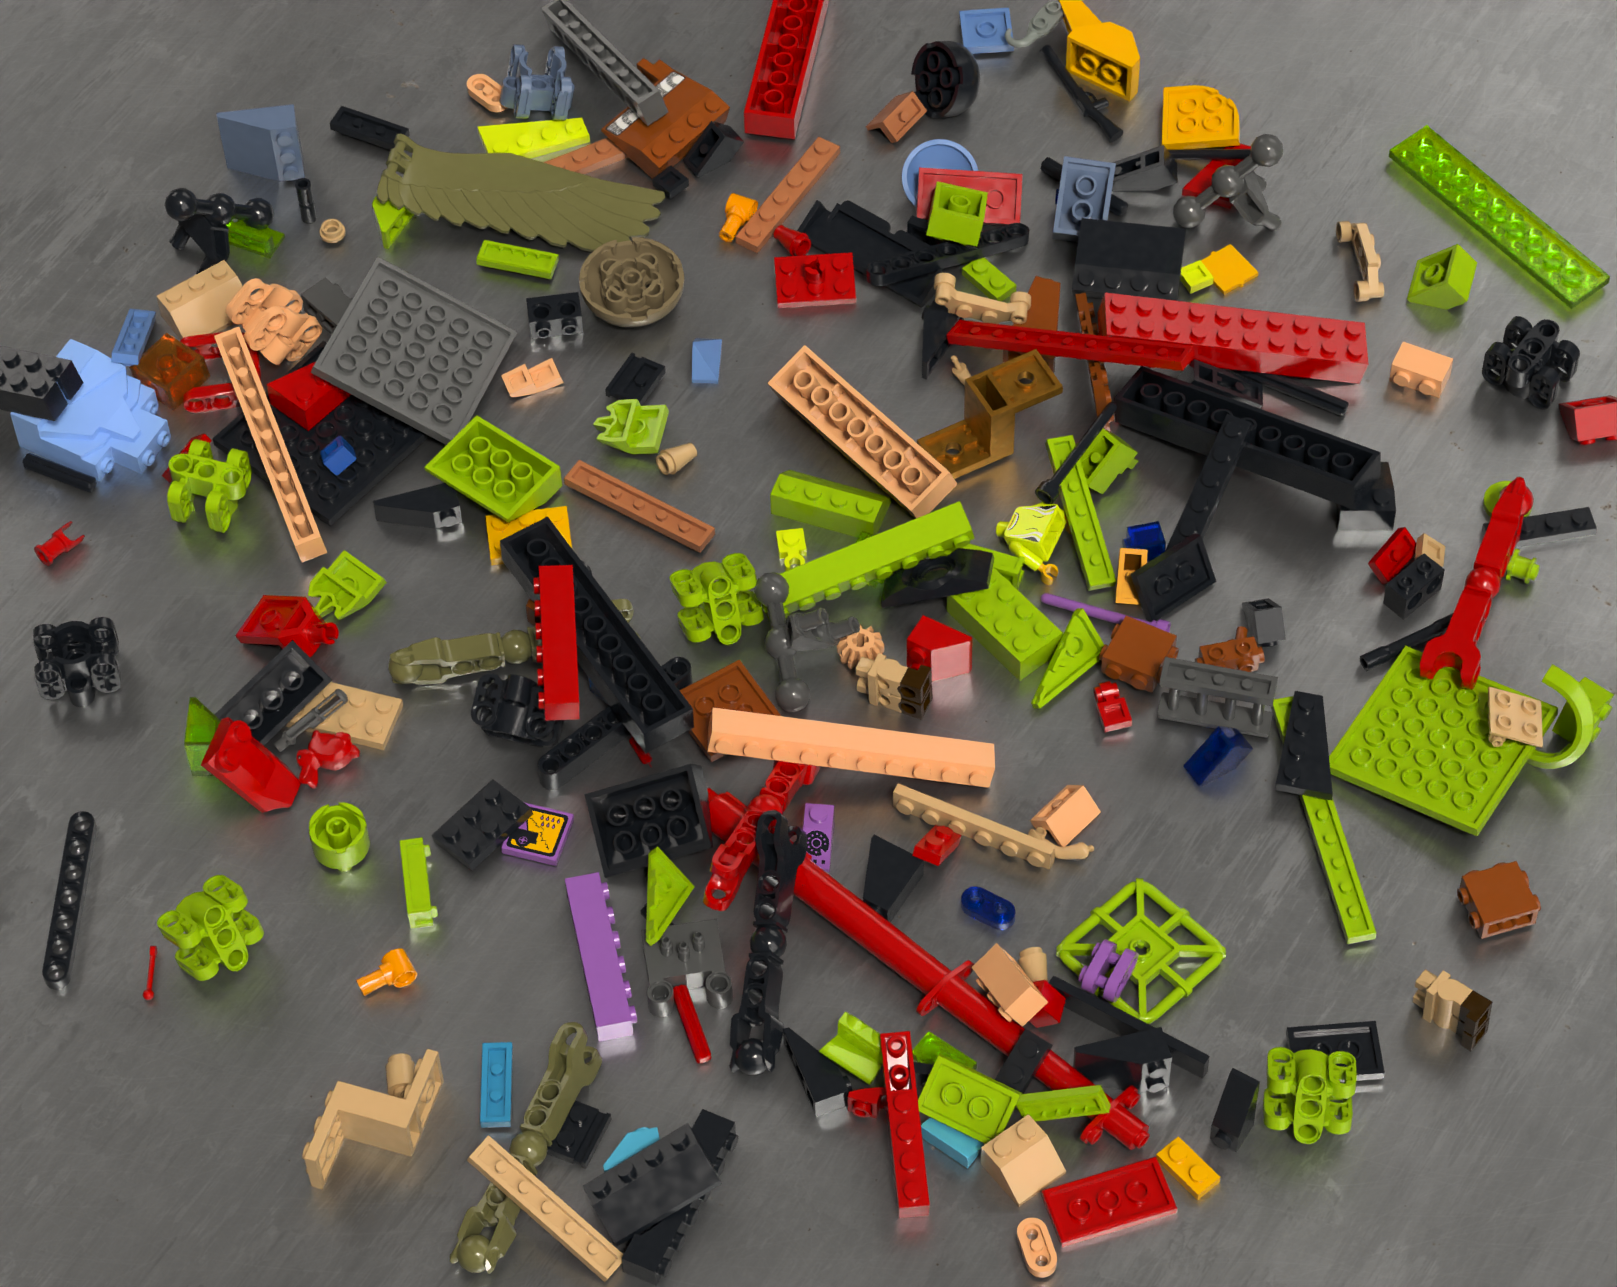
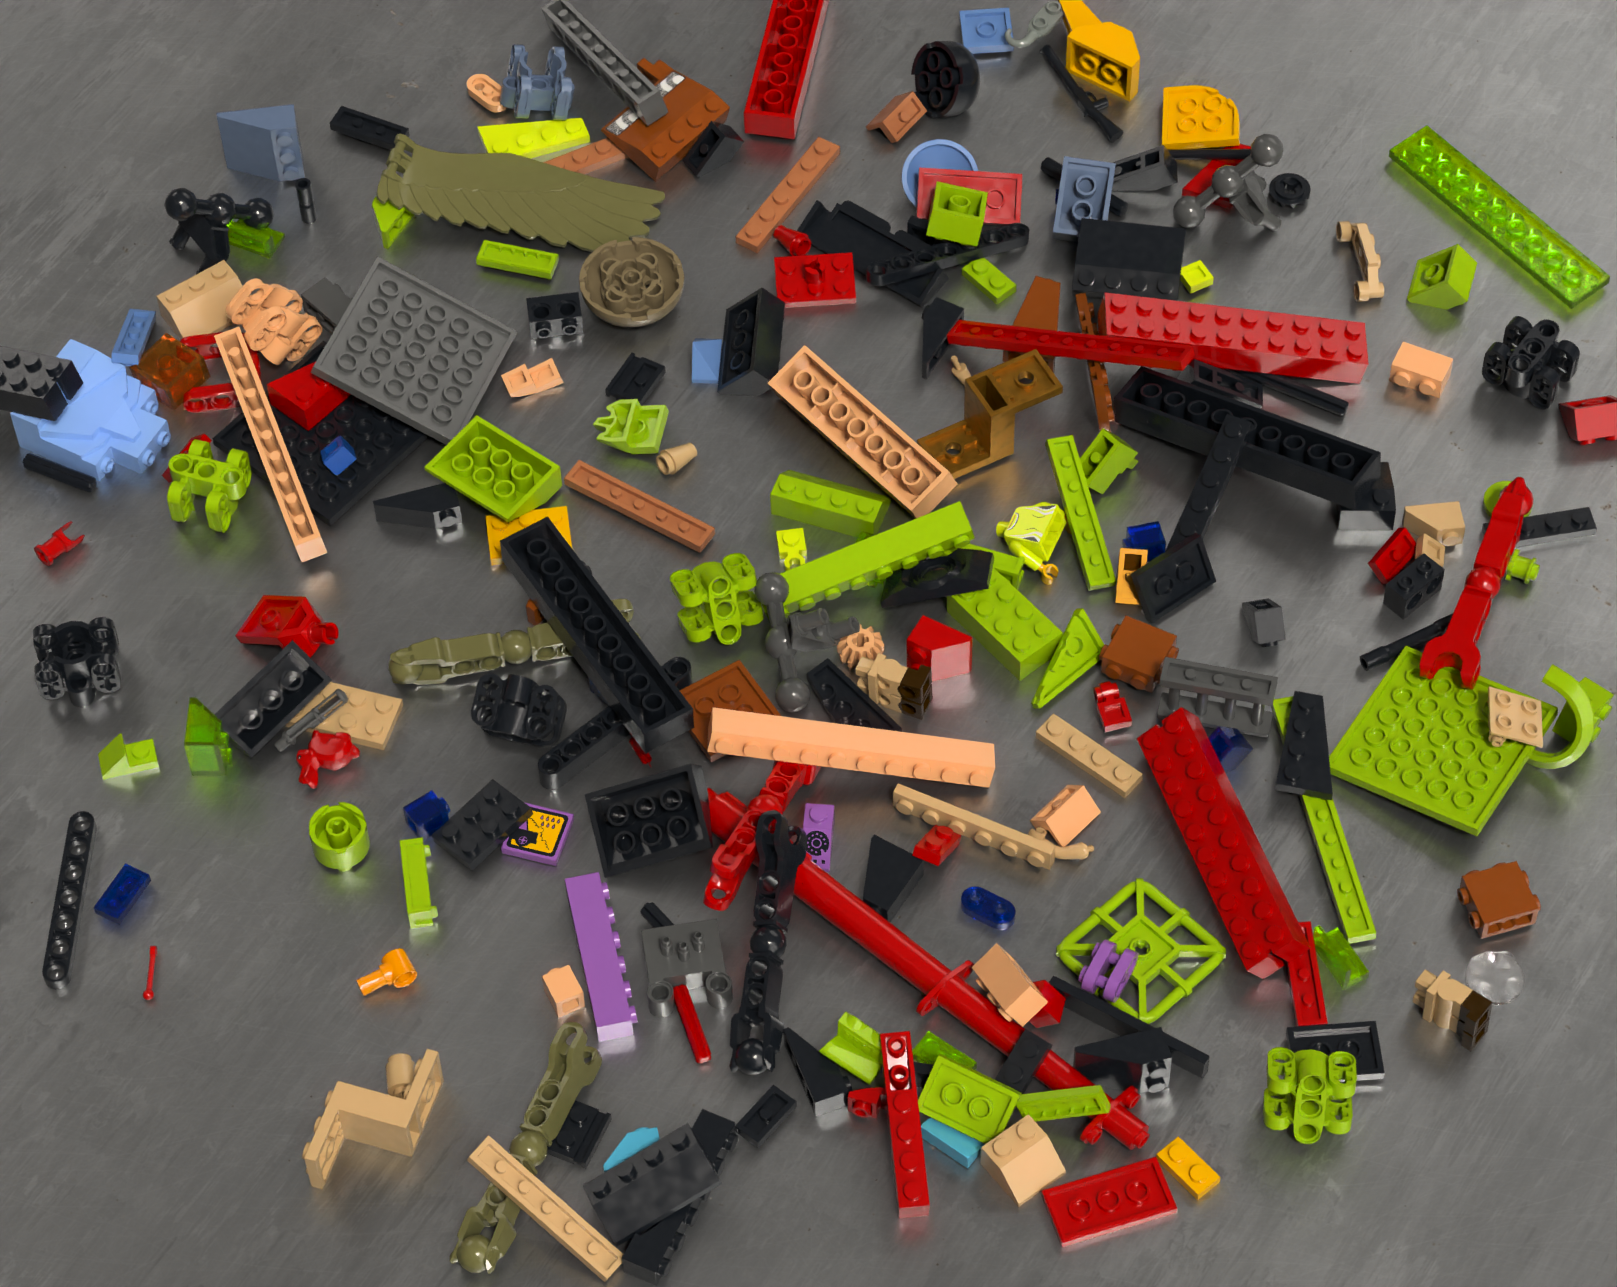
lime piece [157,875,264,981] -> none
red slope [201,717,301,813] -> none
lime plate [308,550,387,620] -> none
tan plate [319,219,346,243] -> none
dark azure plate [480,1042,513,1128] -> none
red brick [533,565,579,721] -> none
lime wing [646,846,695,946] -> none
black plate [652,165,689,199] -> none
light orange pin [719,193,758,243] -> none
tan plate [934,273,1031,324] -> none
light nougat plate [1017,1218,1057,1278] -> none
tan cone [1018,947,1048,982] -> none
black piece [1035,402,1117,504] -> none
medium lavender piece [1041,593,1171,632] -> none
dark orange brick [1195,626,1265,672] -> none
yellow piece [1201,244,1259,295] -> none
black slope [1210,1068,1260,1153] -> none
none -> clear blue plate [93,863,151,925]
none -> lime slope [98,733,159,780]
none -> clear blue brick [403,790,450,841]
none -> light nougat brick [542,965,585,1018]
none -> black slope [717,288,785,396]
none -> black plate [735,1085,797,1148]
none -> black wing [807,658,902,732]
none -> tan plate [1036,713,1143,798]
none -> red piece [1136,707,1310,979]
none -> black gear [1269,173,1311,208]
none -> red plate [1286,921,1328,1027]
none -> clear neon green panel [1313,925,1369,990]
none -> tan slope [1402,501,1465,546]
none -> clear dish [1465,951,1524,1006]

